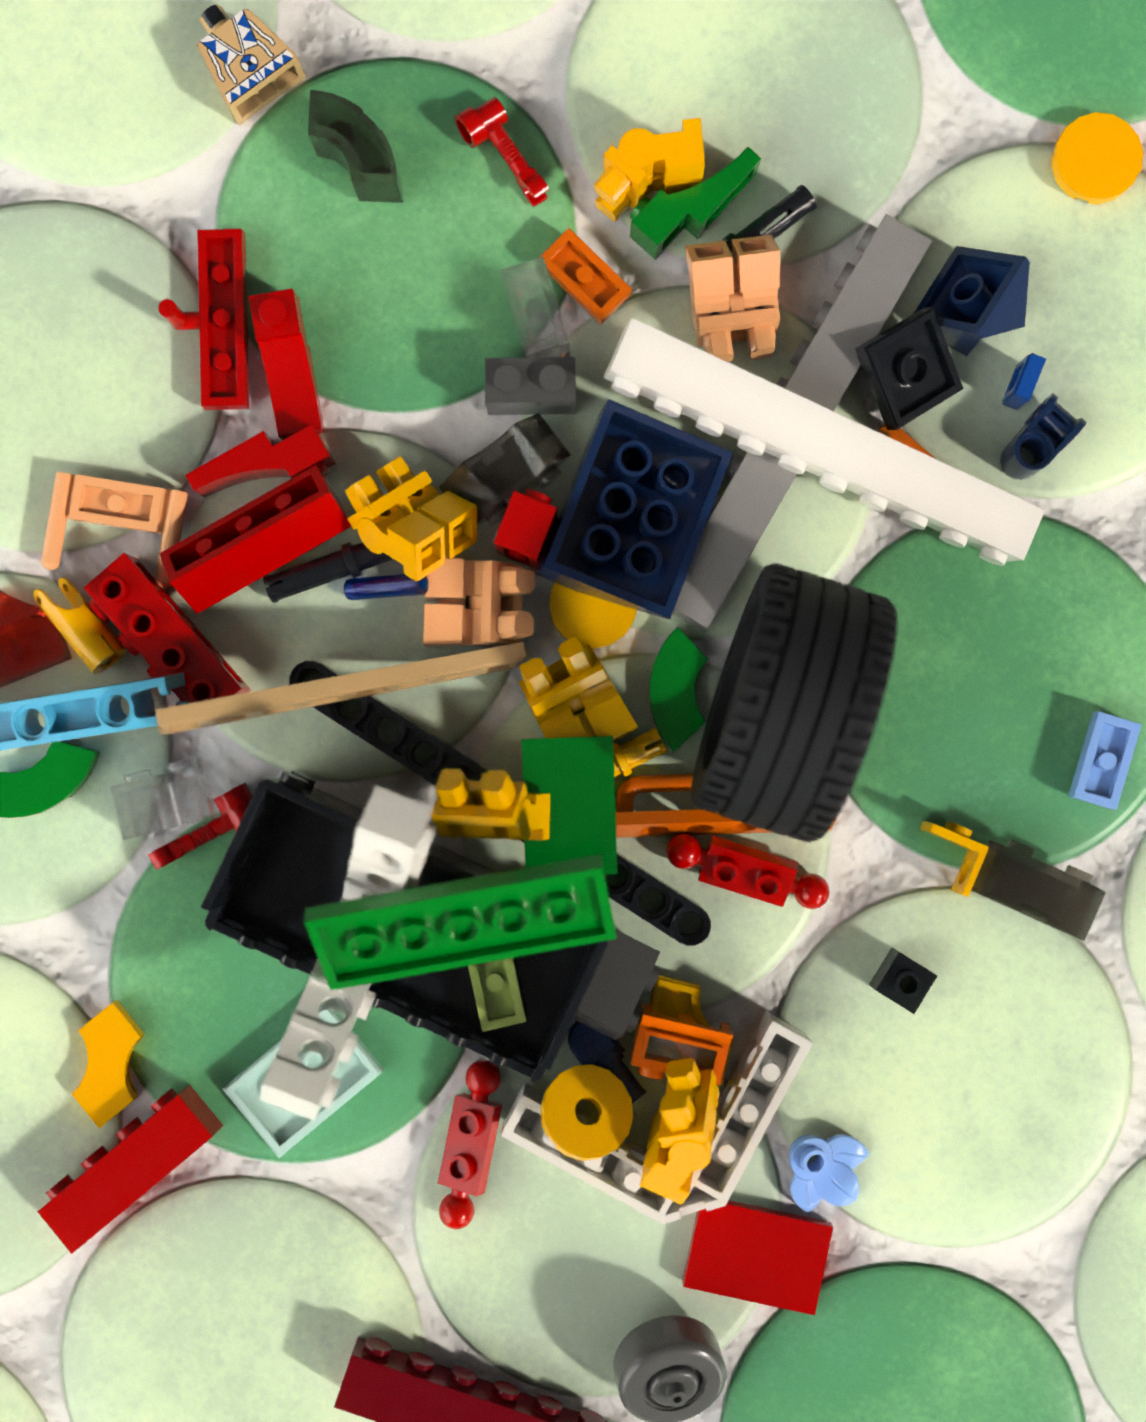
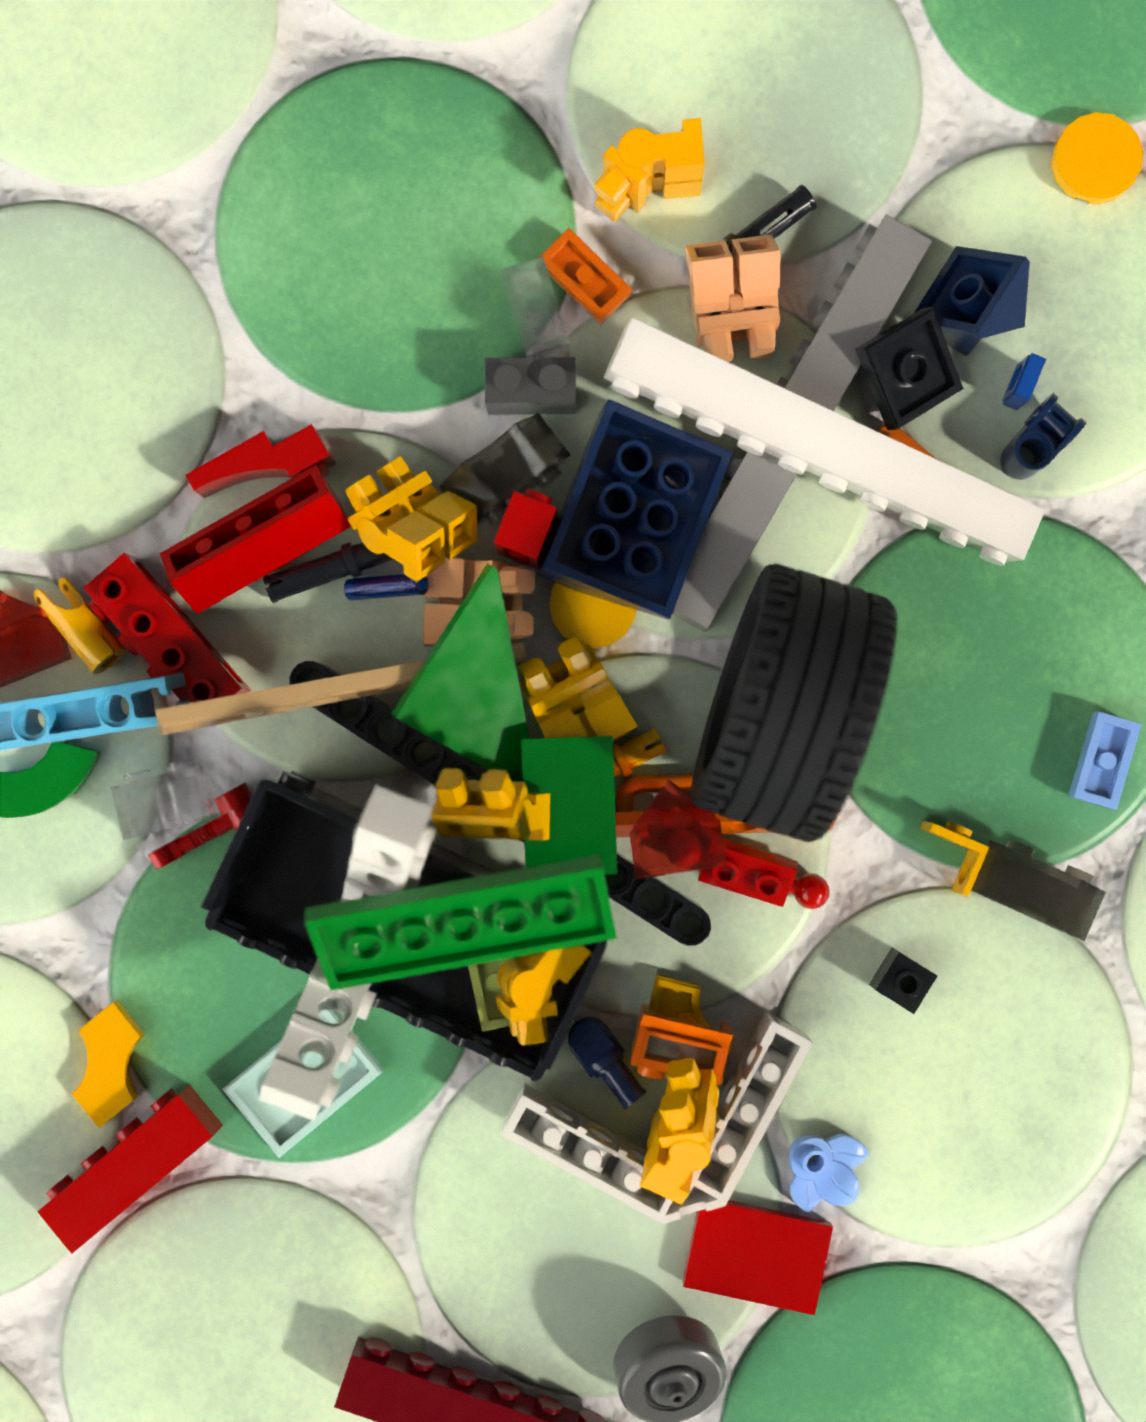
light nougat plate [41,472,188,588] -> none
red plate [158,229,249,410] -> none
torso [197,5,305,125] -> none
red slope [248,288,325,440] -> none
clear smoke brick [308,90,403,203] -> none
red plate [437,1059,502,1230] -> none
red brick [454,97,549,207] -> none
yellow tile [540,1064,633,1161] -> none
dark grey brick [573,930,661,1040] -> none
green slope [630,147,761,260] -> none
green tile [649,627,708,752] -> none
none -> green tile [392,563,530,782]
none -> yellow hips [496,945,591,1045]
none -> clear red slope [629,779,727,880]

